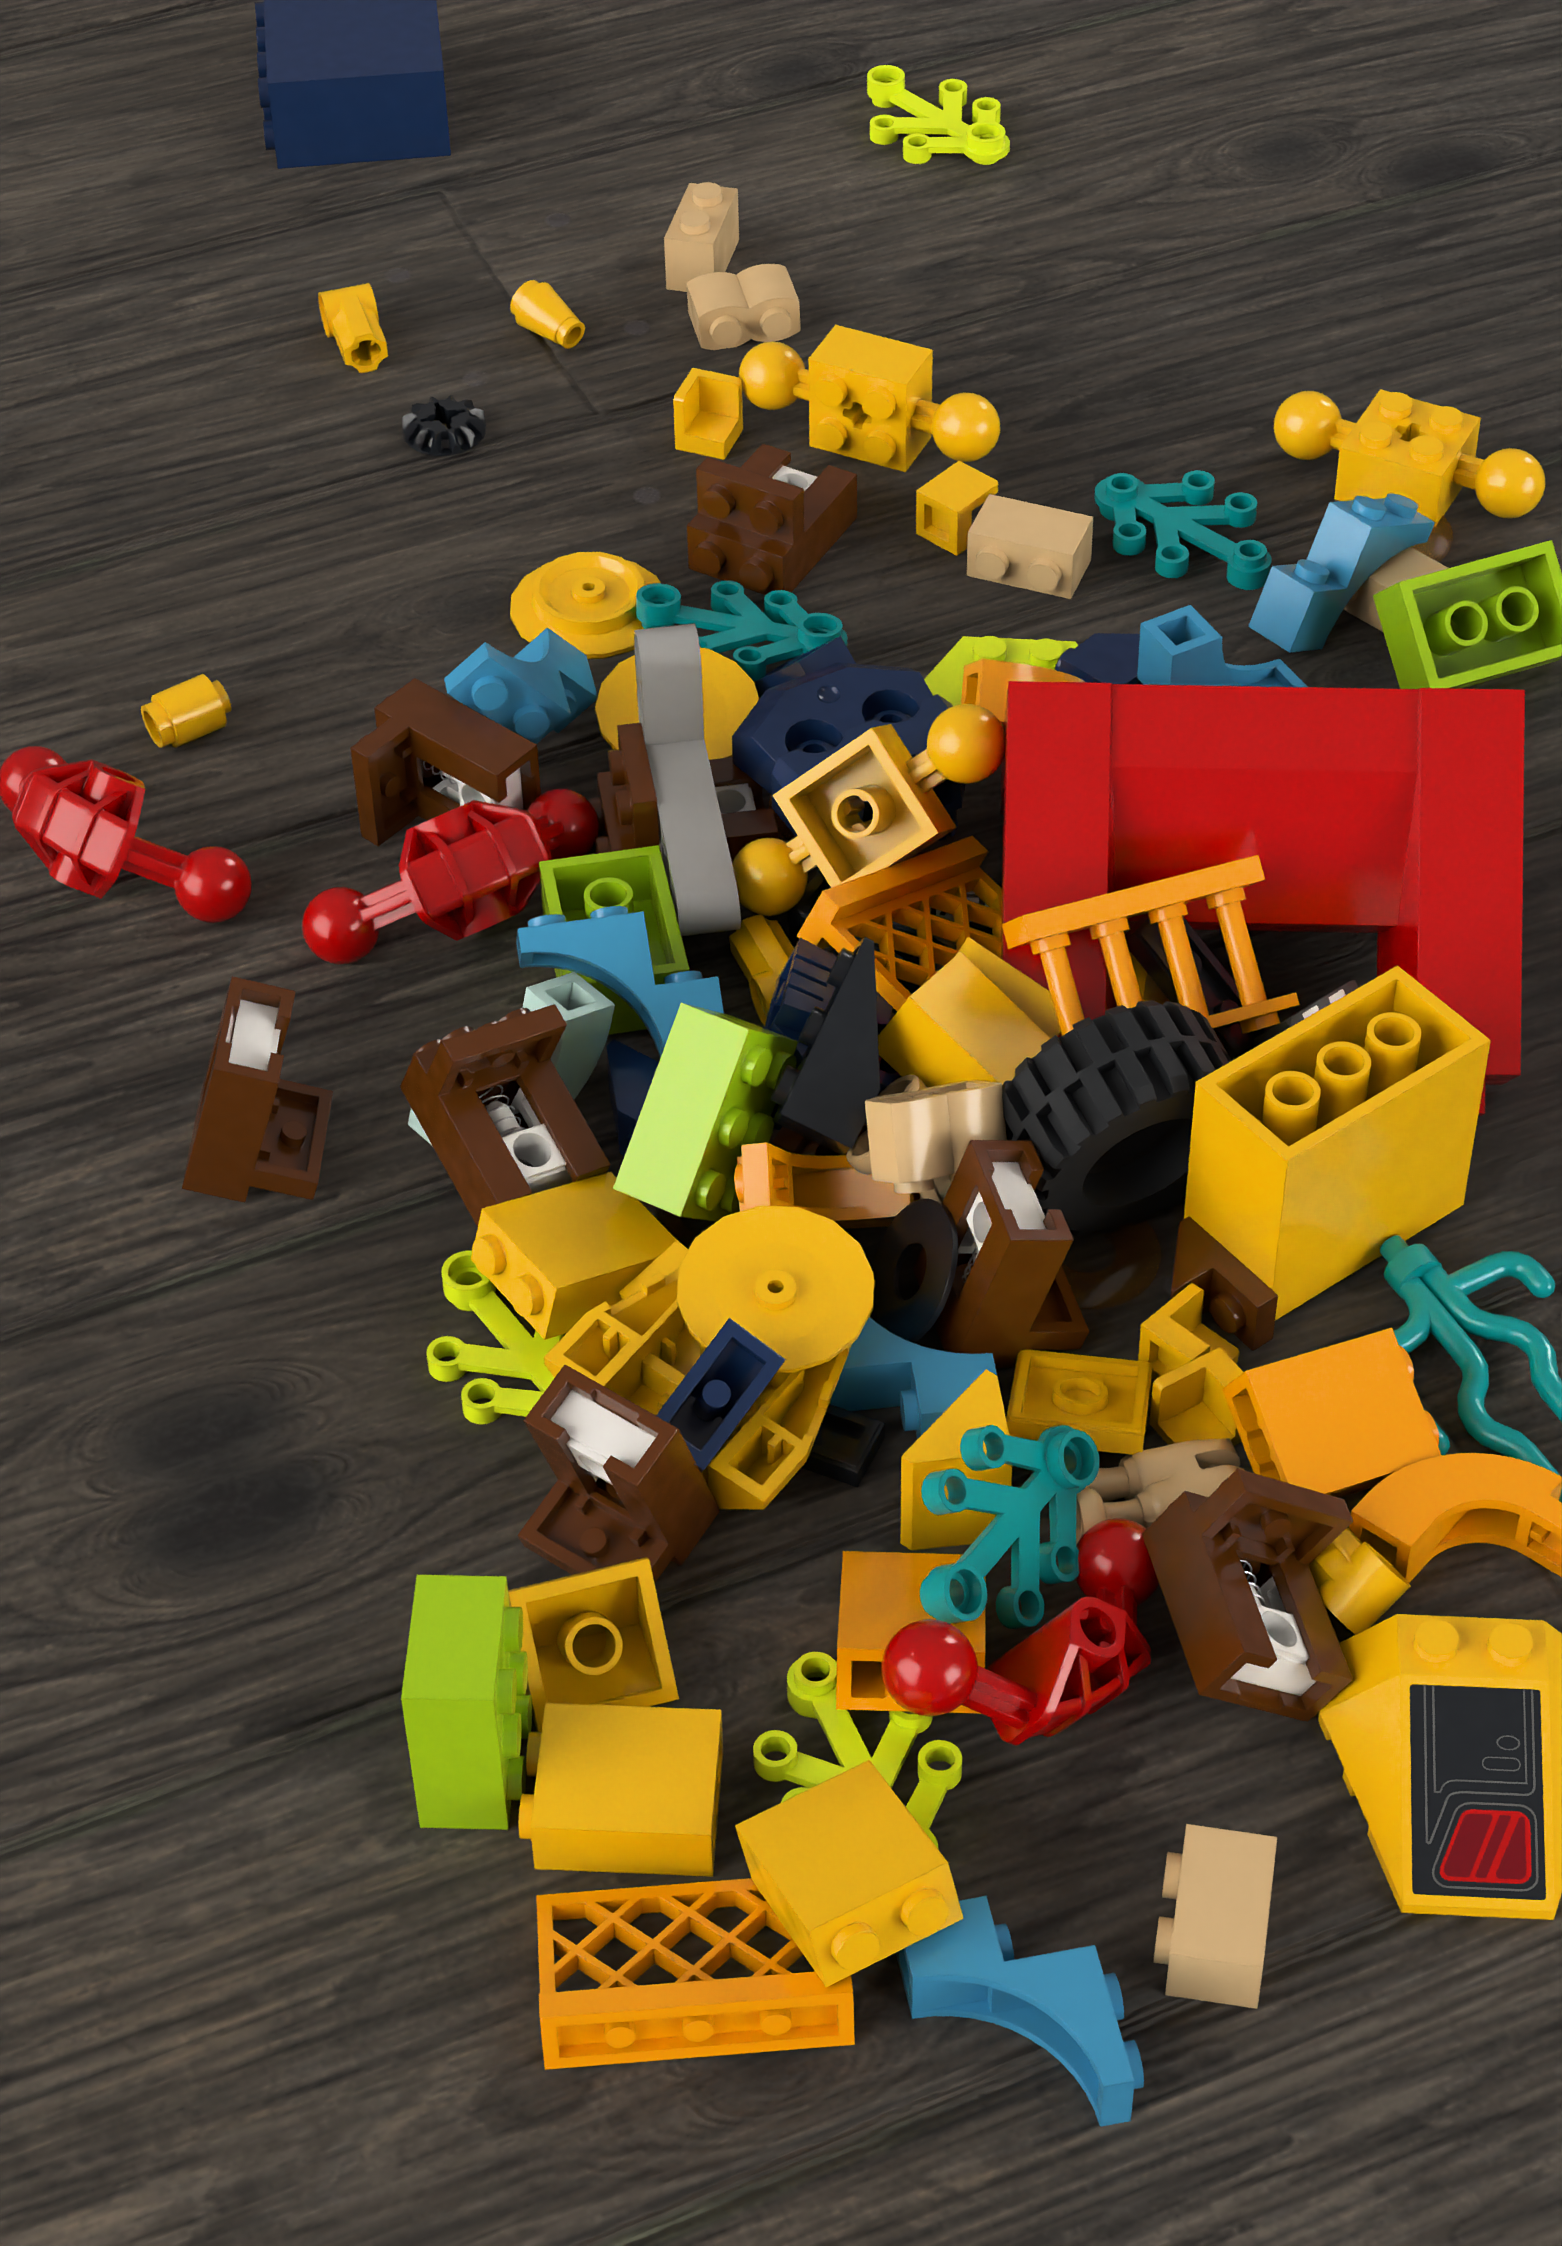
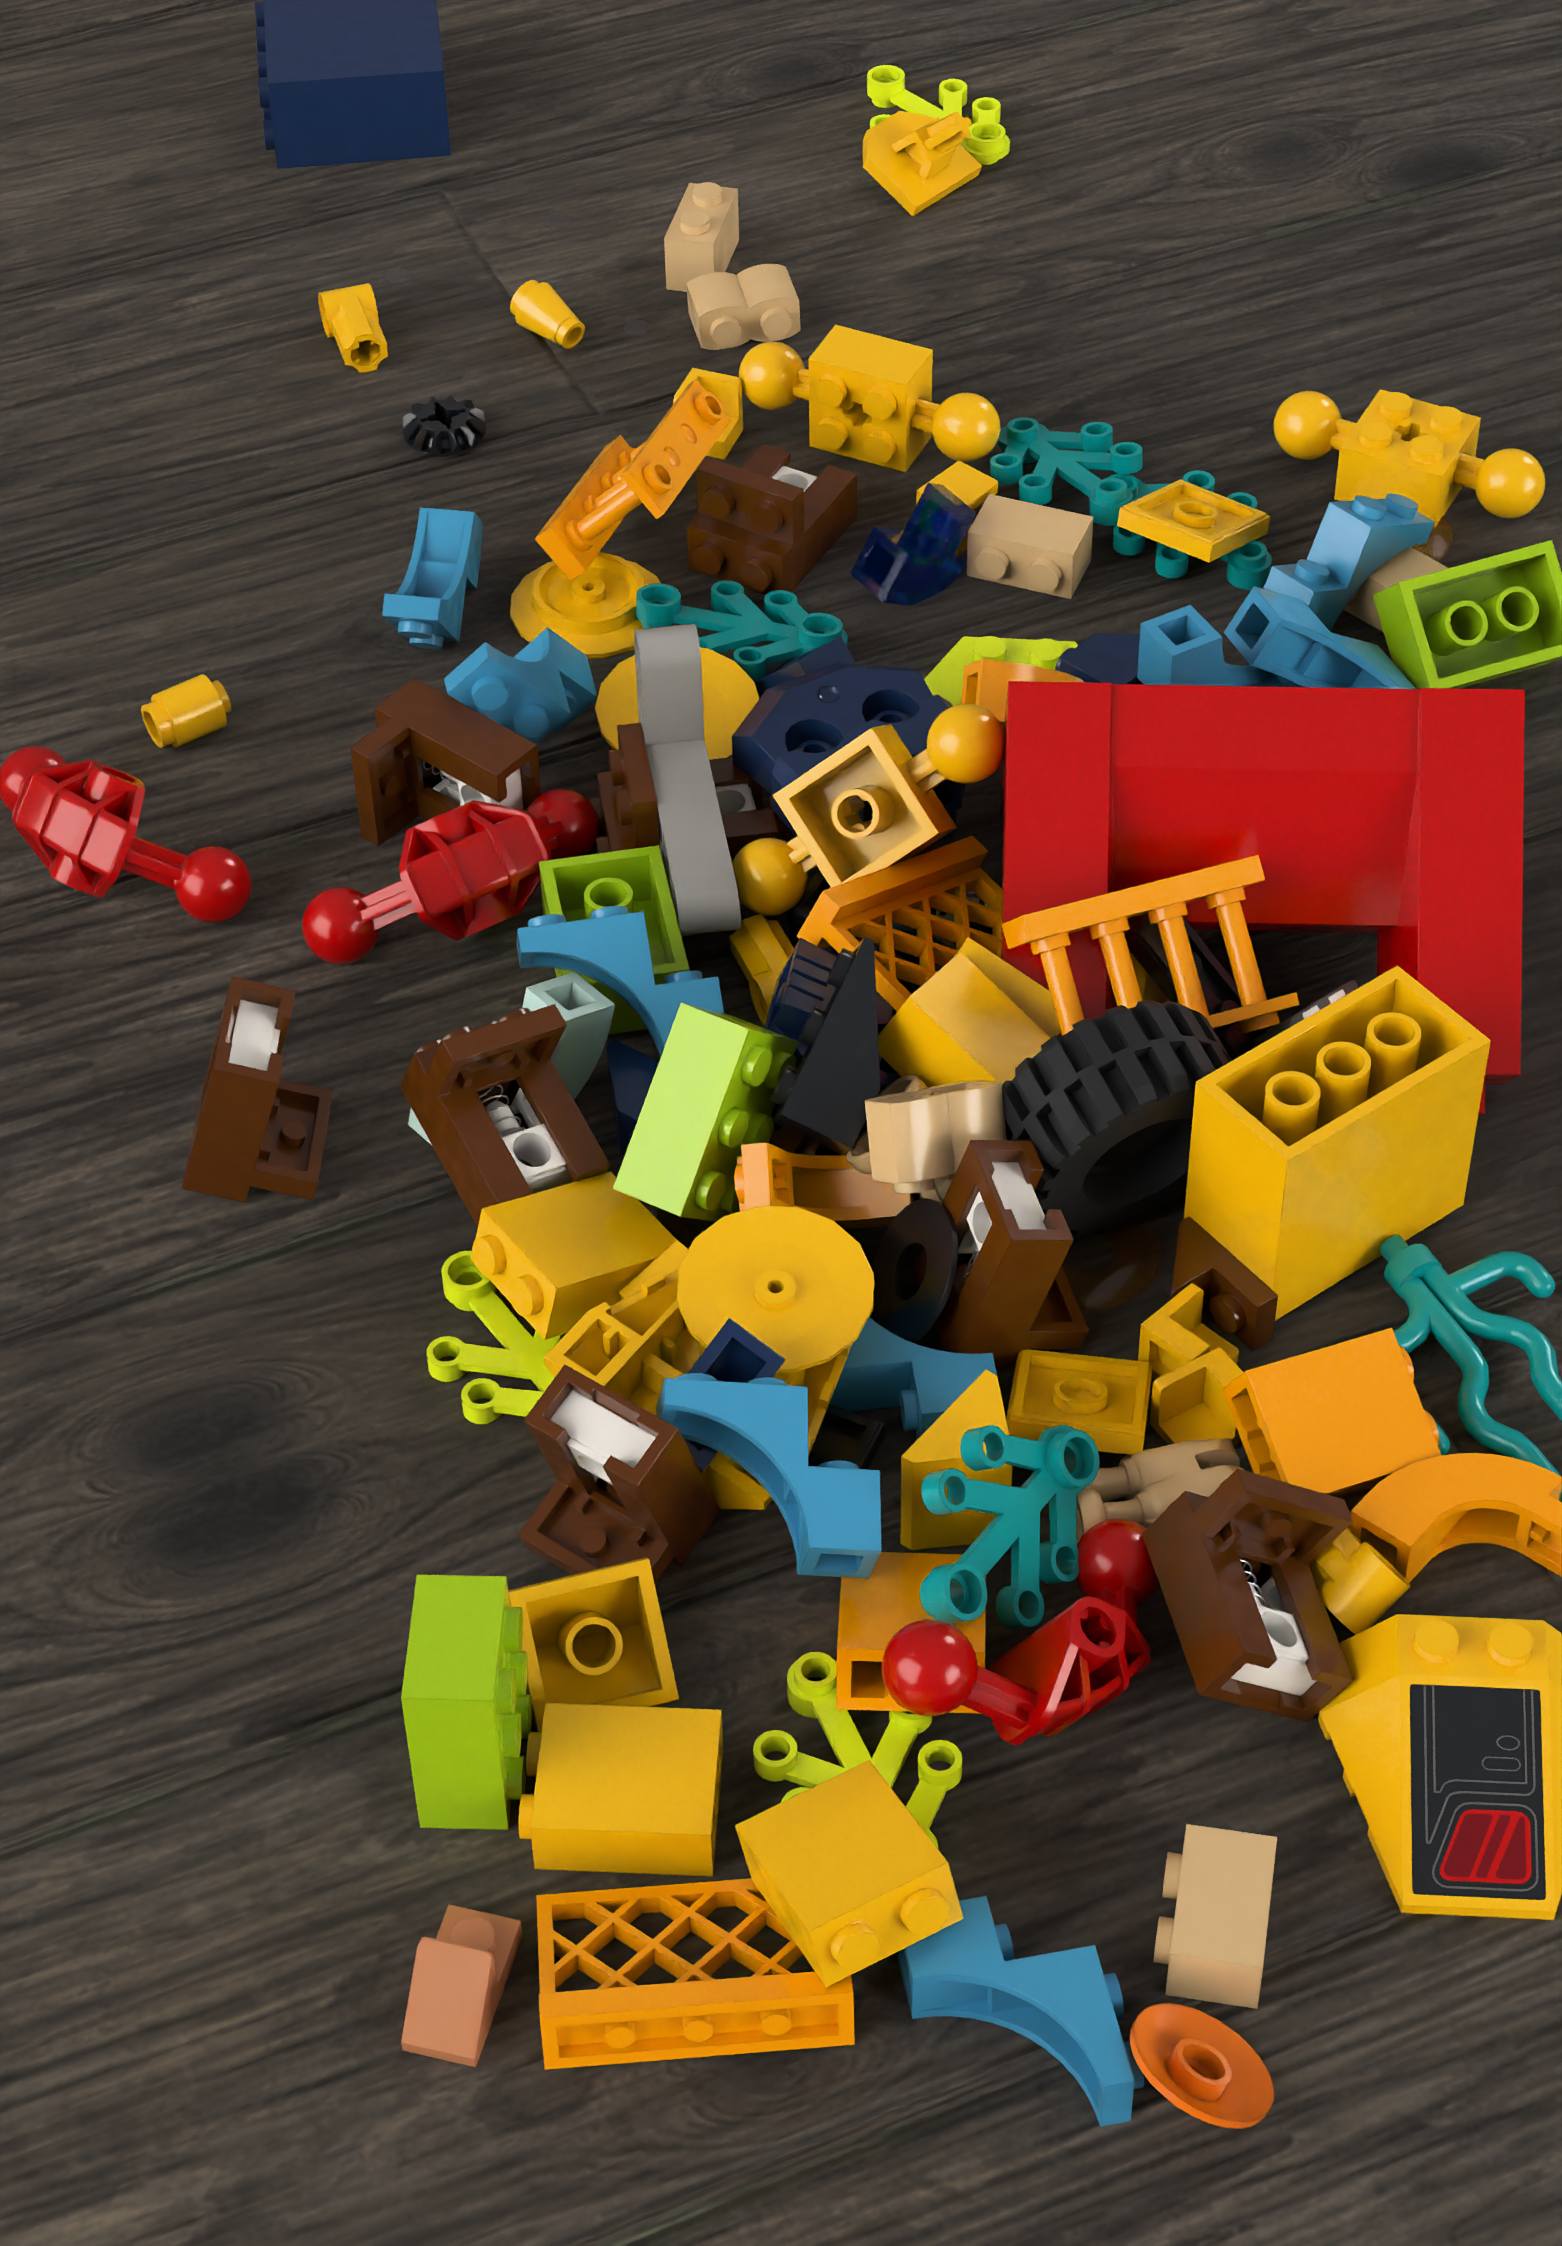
none -> dark azure arch [382,507,484,650]
none -> nougat slope [401,1905,523,2067]
none -> light orange fence [535,379,731,581]
none -> dark azure arch [656,1373,881,1579]
none -> clear blue brick [850,482,976,606]
none -> yellow piece [863,111,982,216]
none -> teal plant [990,417,1143,526]
none -> yellow plate [1117,479,1271,563]
none -> orange dish [1129,2003,1274,2129]
none -> dark azure arch [1223,586,1416,689]

